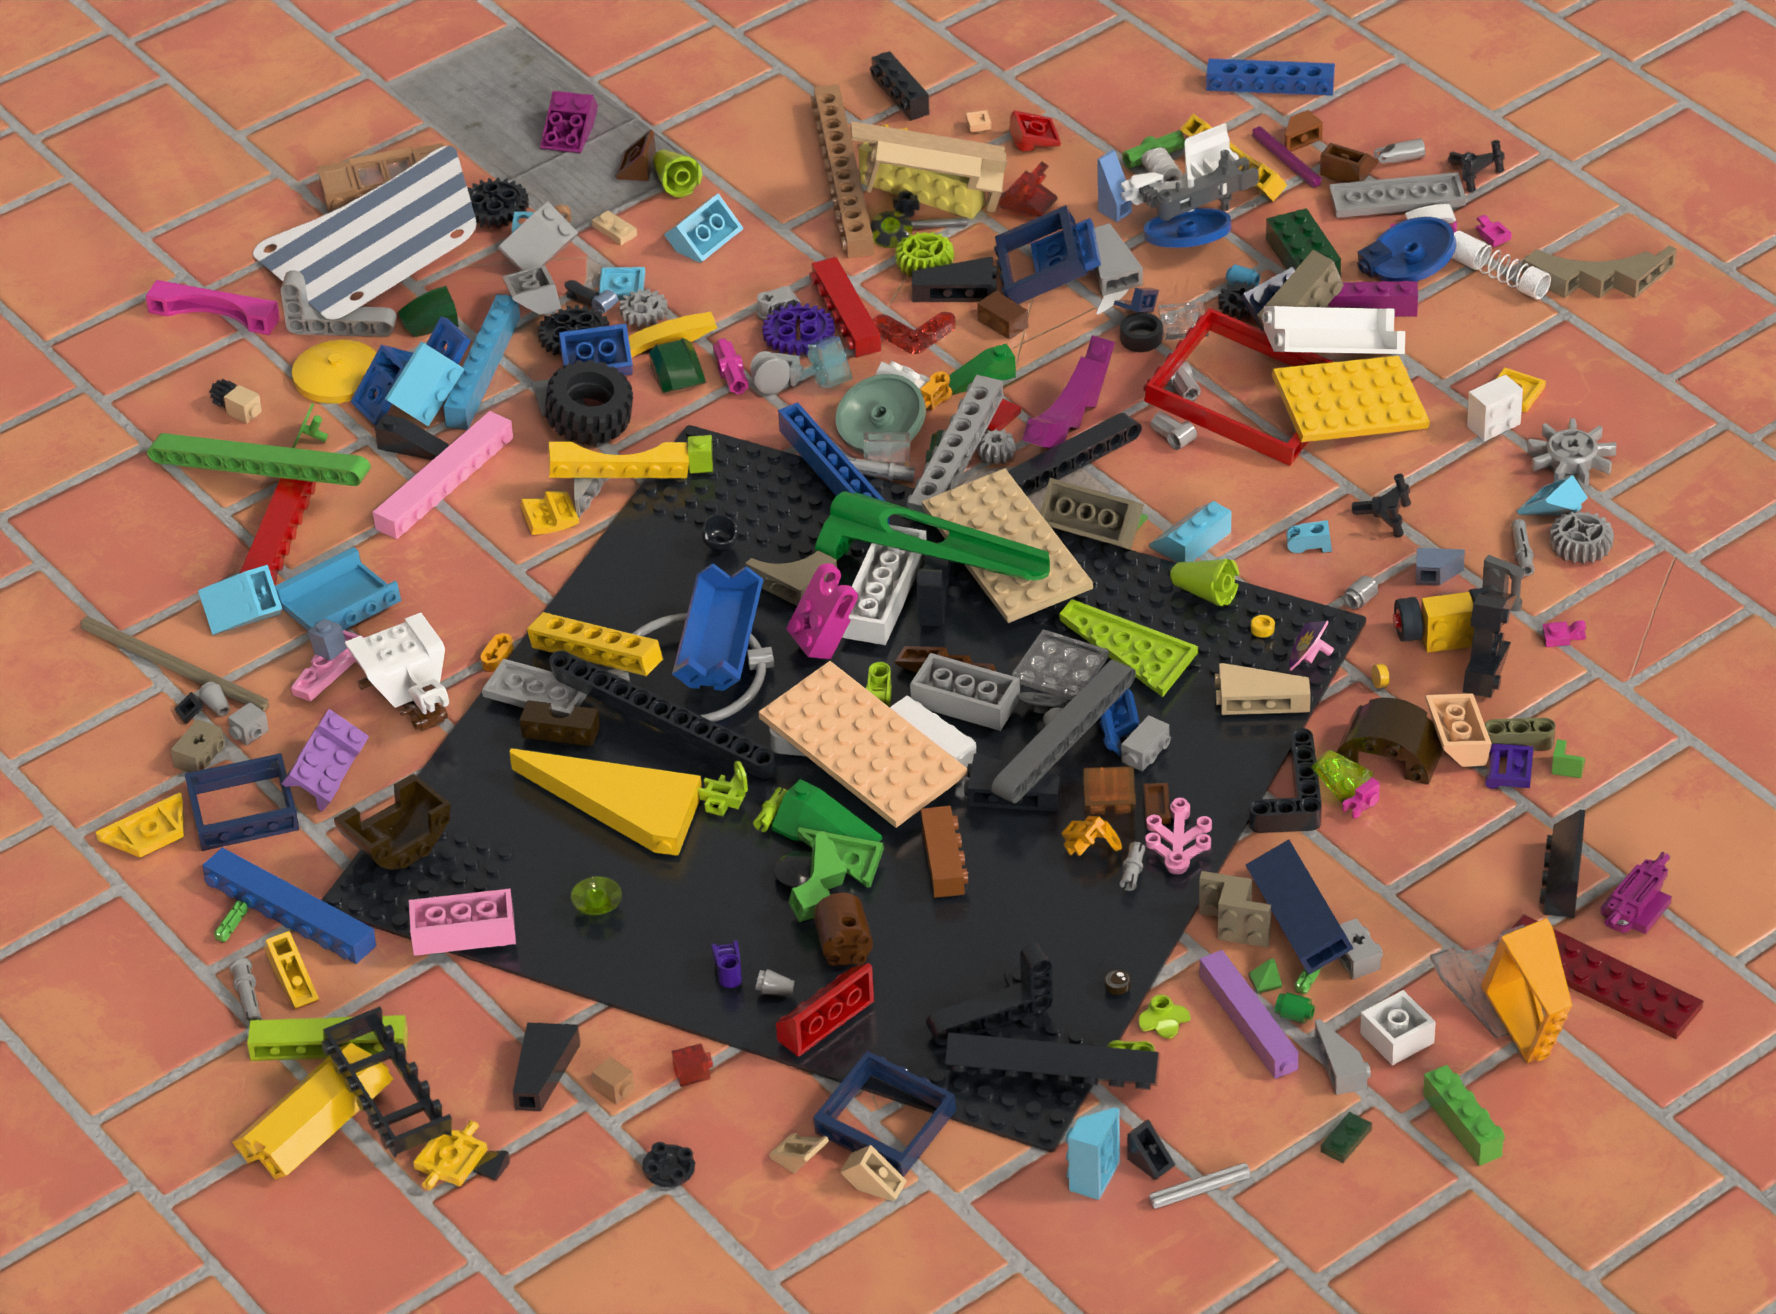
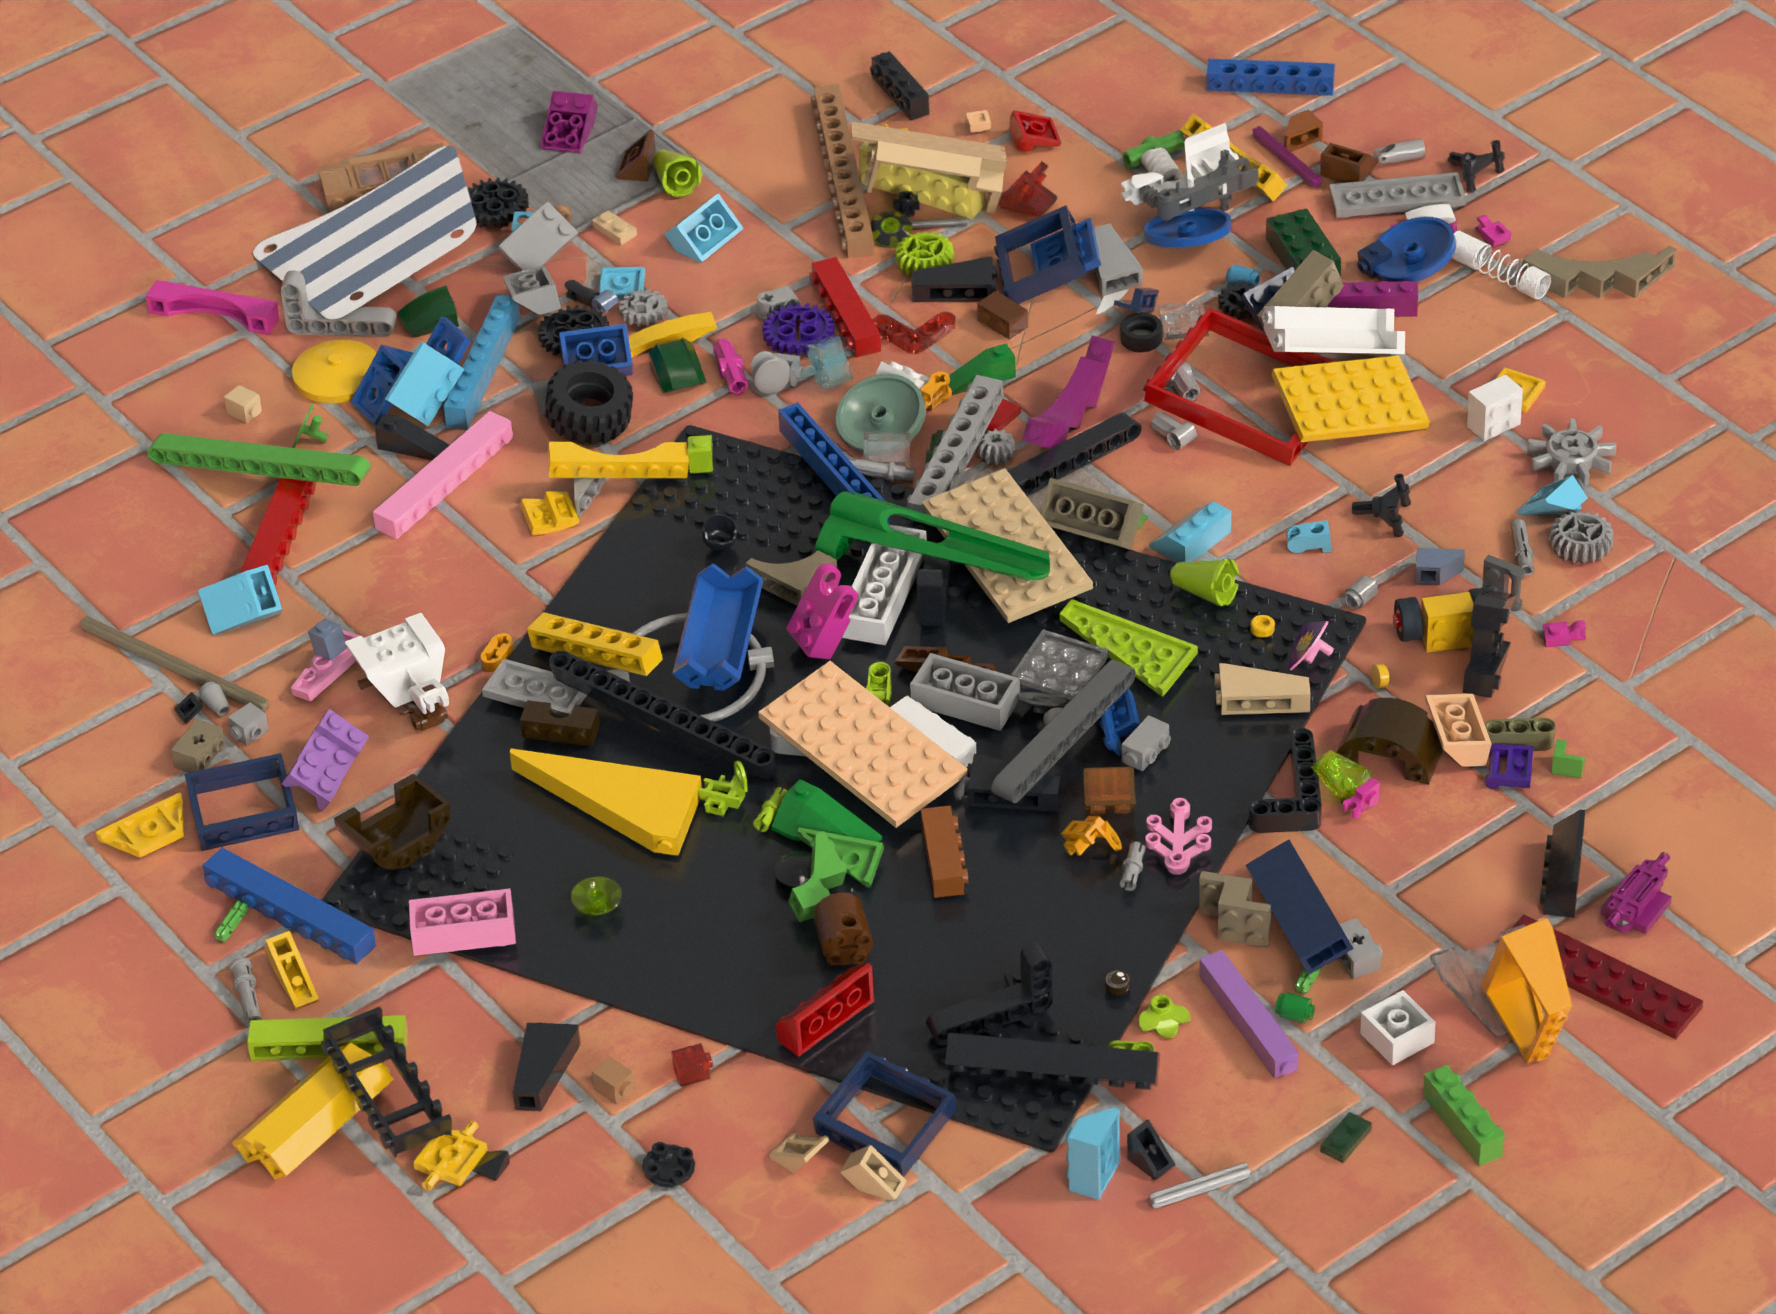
black gear [209,379,237,408] -> none
dark azure panel [275,547,401,631] -> none
dark purple piece [711,940,742,988] -> none
light grey cone [755,969,795,996] -> none
medium blue slope [1097,150,1132,222] -> none
reddish brown tile [1143,783,1171,825] -> none
bright green slope [1249,958,1282,993] -> none
light grey slope [1314,1019,1371,1095] -> none

